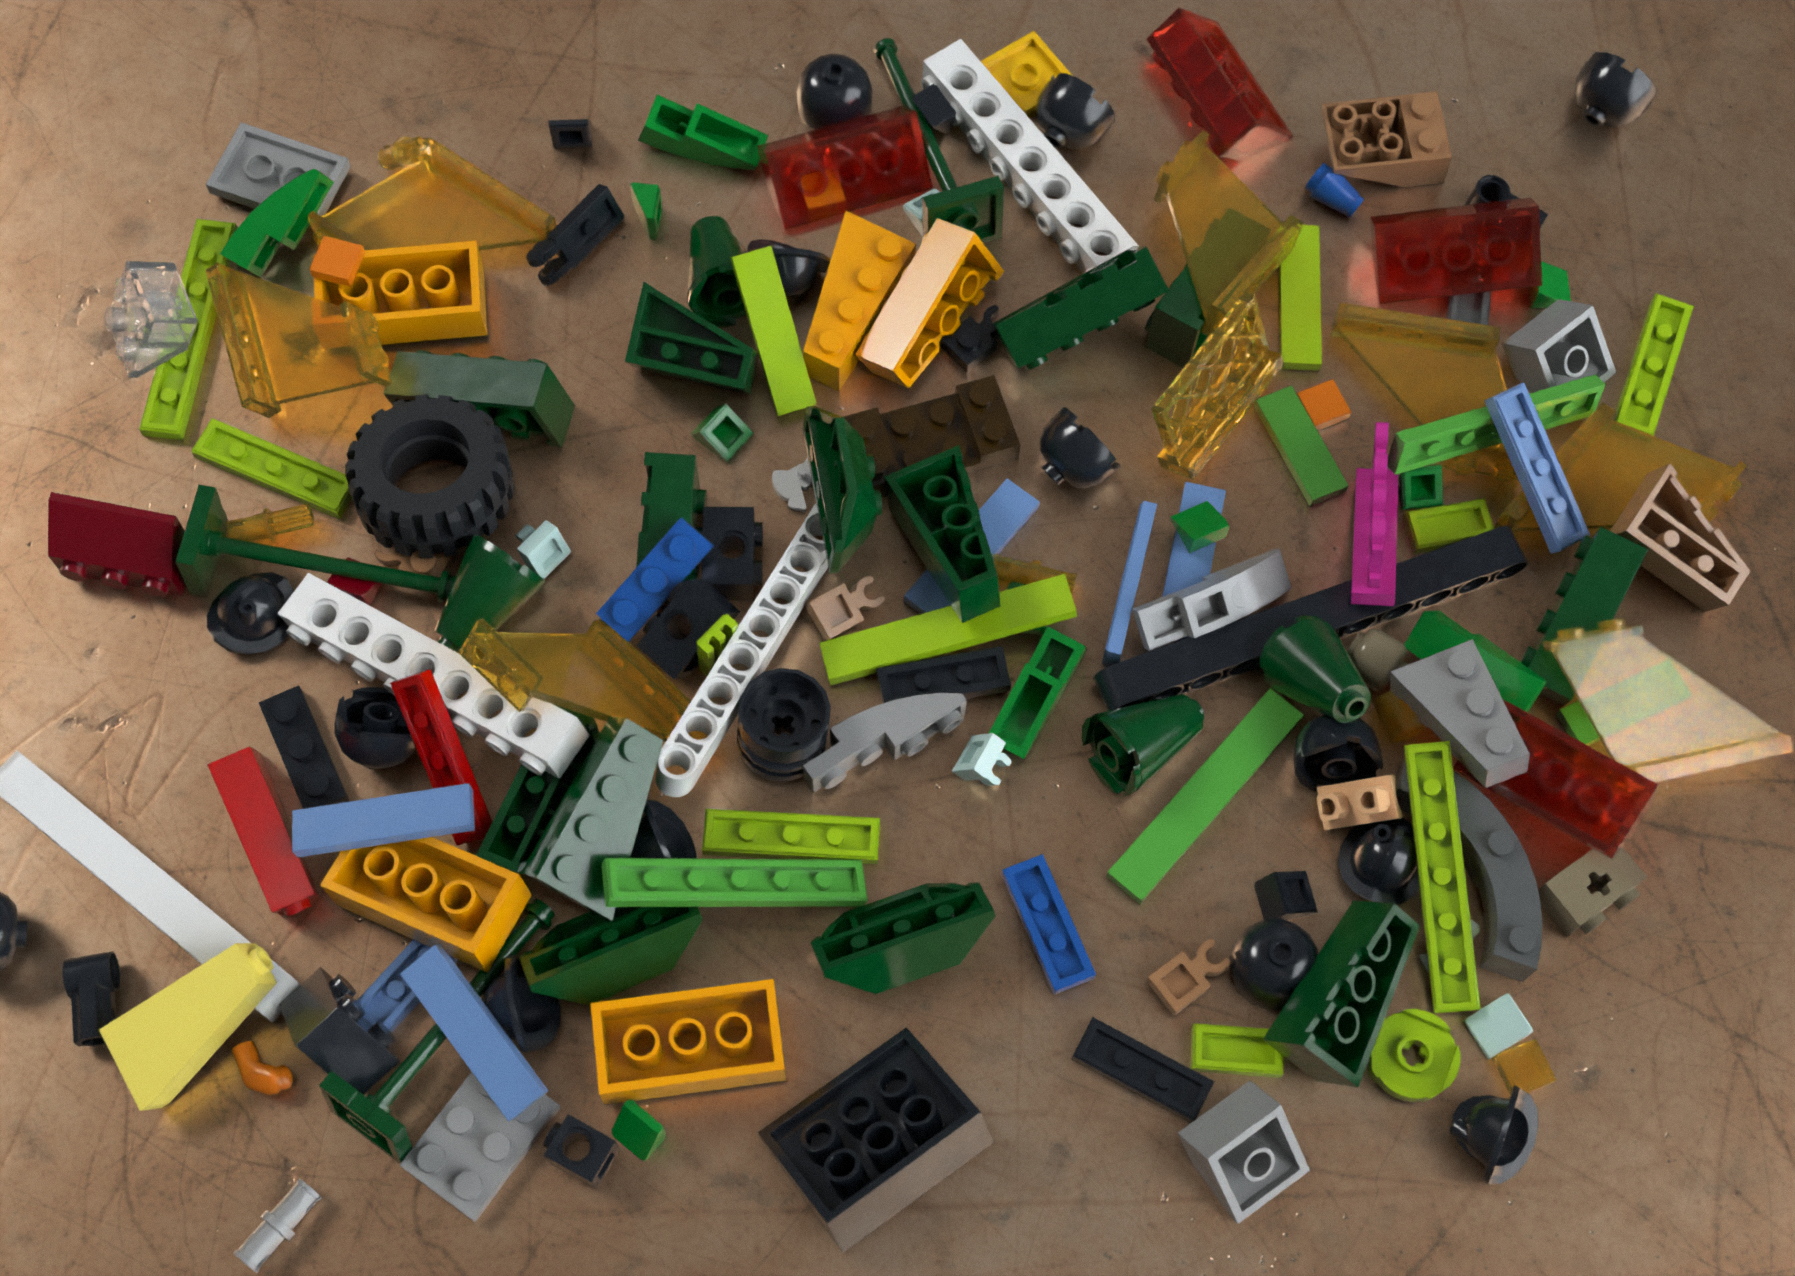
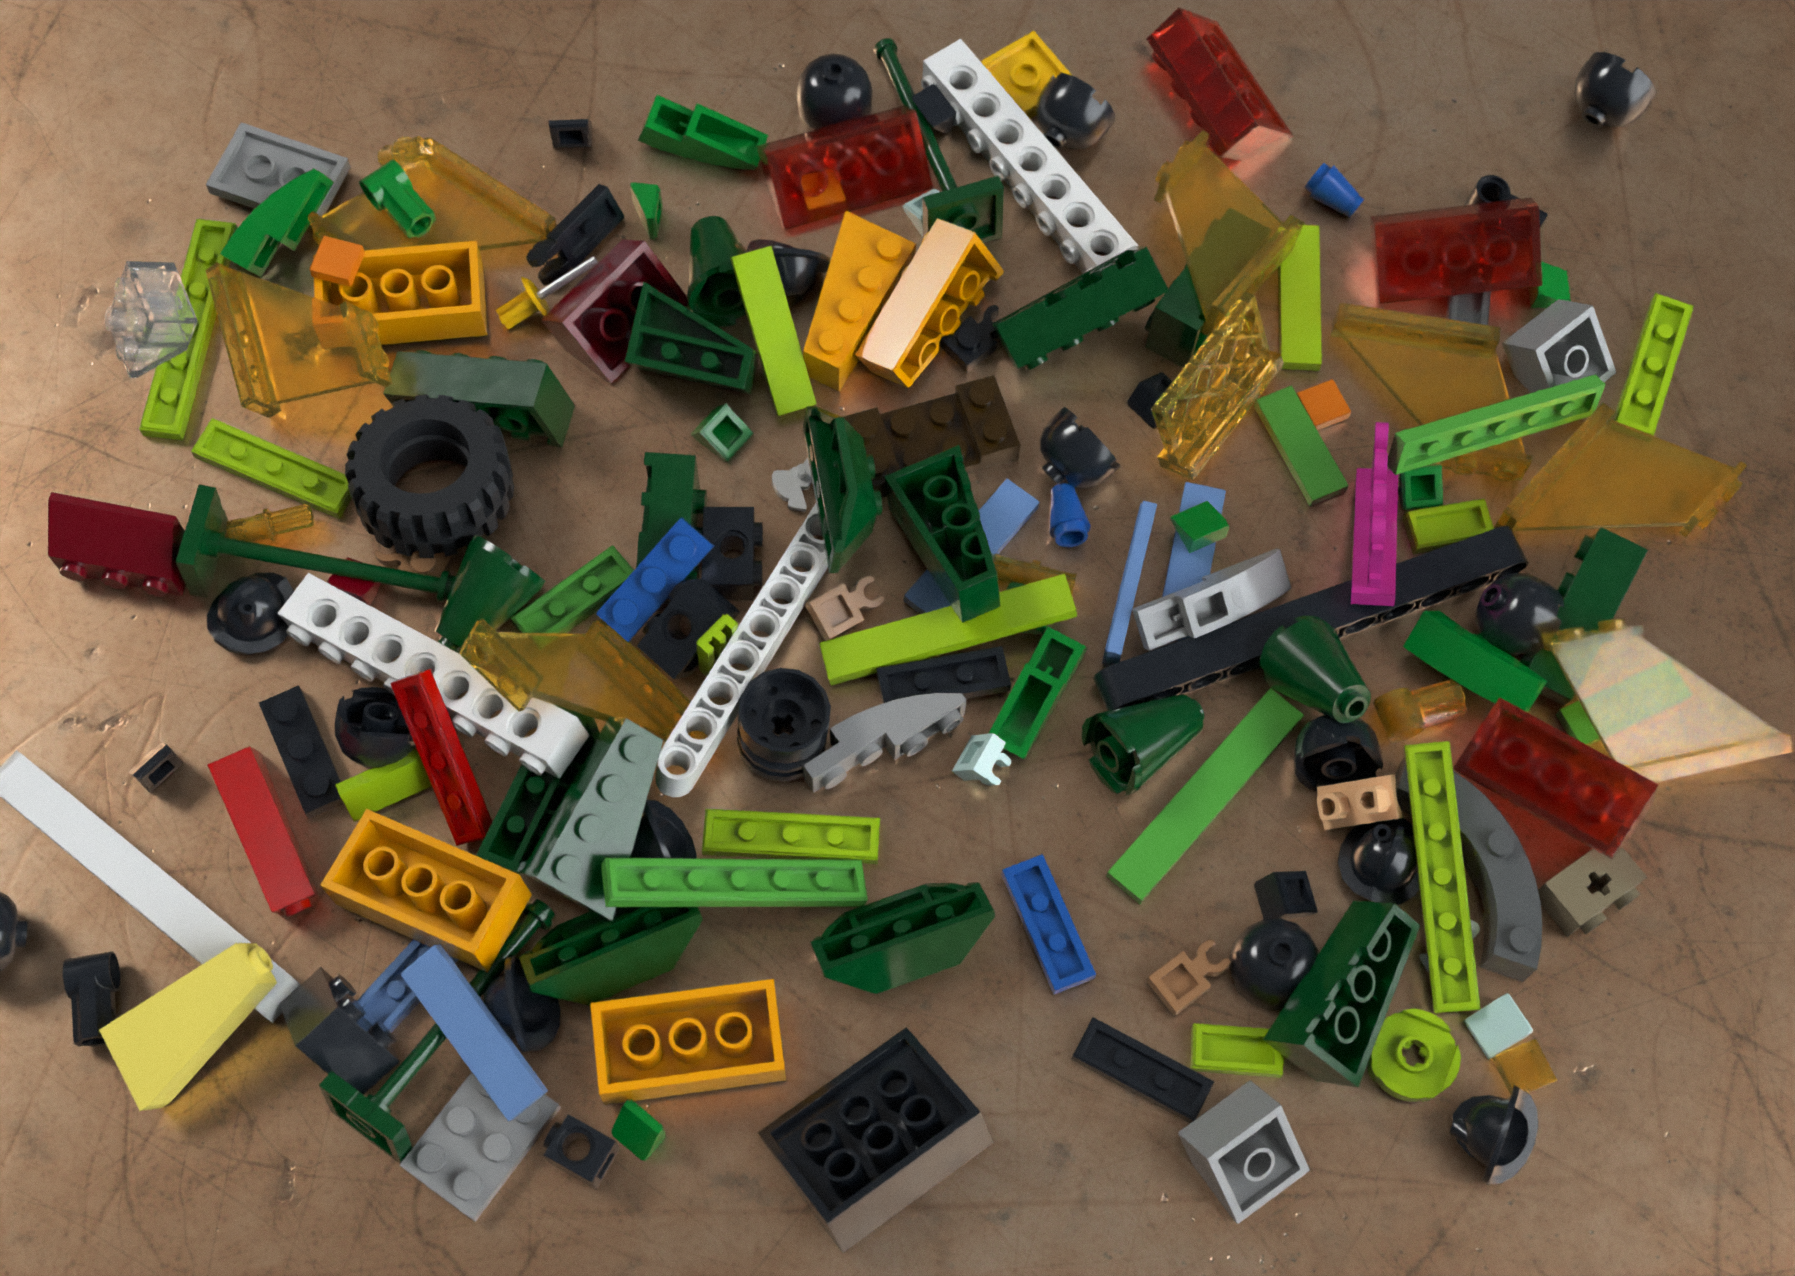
orange arm [232,1041,293,1095] -> none
light grey pin [233,1178,322,1273] -> none
medium blue tile [292,783,475,858] -> none
light aqua tile [515,520,571,579] -> none
medium nougat slope [1321,91,1452,187] -> none
dark tan head [1347,629,1409,691] -> none
light grey wedge [1390,639,1530,788] -> none
medium blue tile [1484,383,1591,553] -> none
medium nougat wedge [1610,463,1750,612] -> none
none -> black slope [129,742,182,793]
none -> lime tile [336,748,432,821]
none -> green piece [359,159,436,238]
none -> yellow piece [495,256,599,330]
none -> bright green tile [511,545,634,654]
none -> dark red slope [541,240,688,383]
none -> blue cone [1050,483,1091,547]
none -> black slope [1127,372,1190,428]
none -> black cylinder [1476,573,1564,660]

